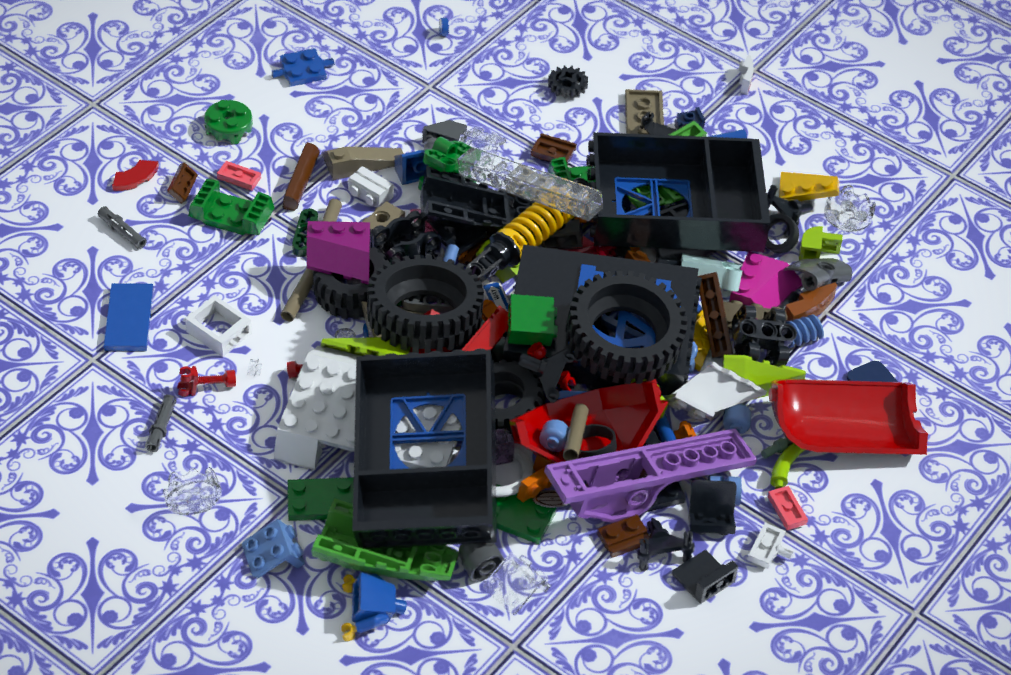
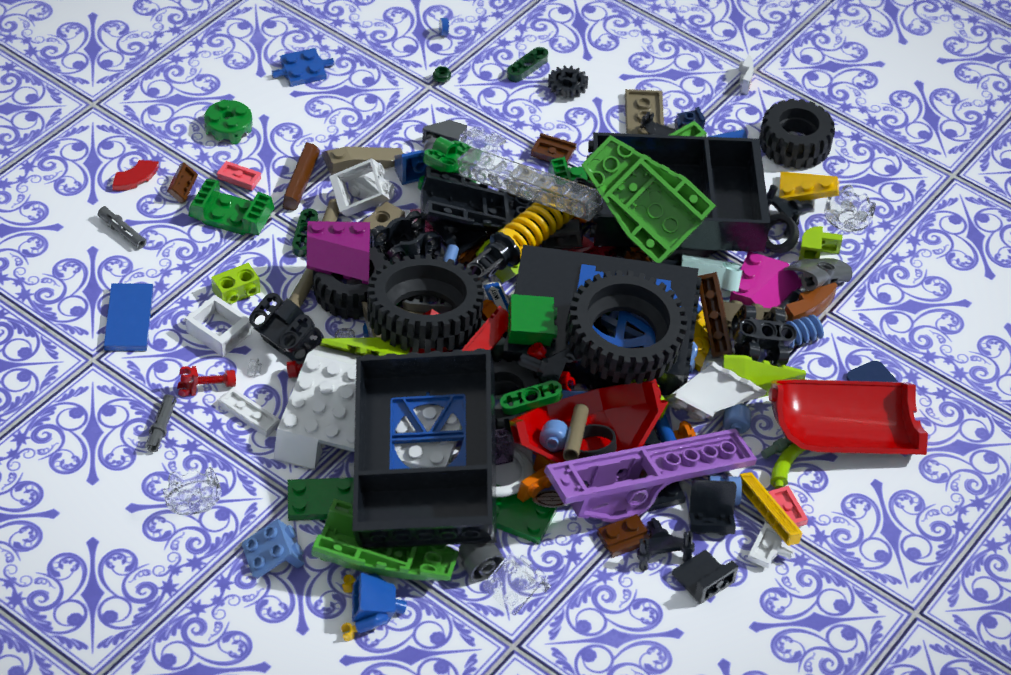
none -> lime brick [211,262,260,304]
none -> white tile [218,387,281,438]
none -> black piece [249,293,324,364]
none -> white window [329,158,390,217]
none -> dark green plate [433,66,451,83]
none -> green beam [500,381,563,415]
none -> dark green beam [507,47,549,82]
none -> bright green wedge [581,135,716,263]
none -> yellow piece [739,472,803,546]
none -> black tyre [759,99,835,169]

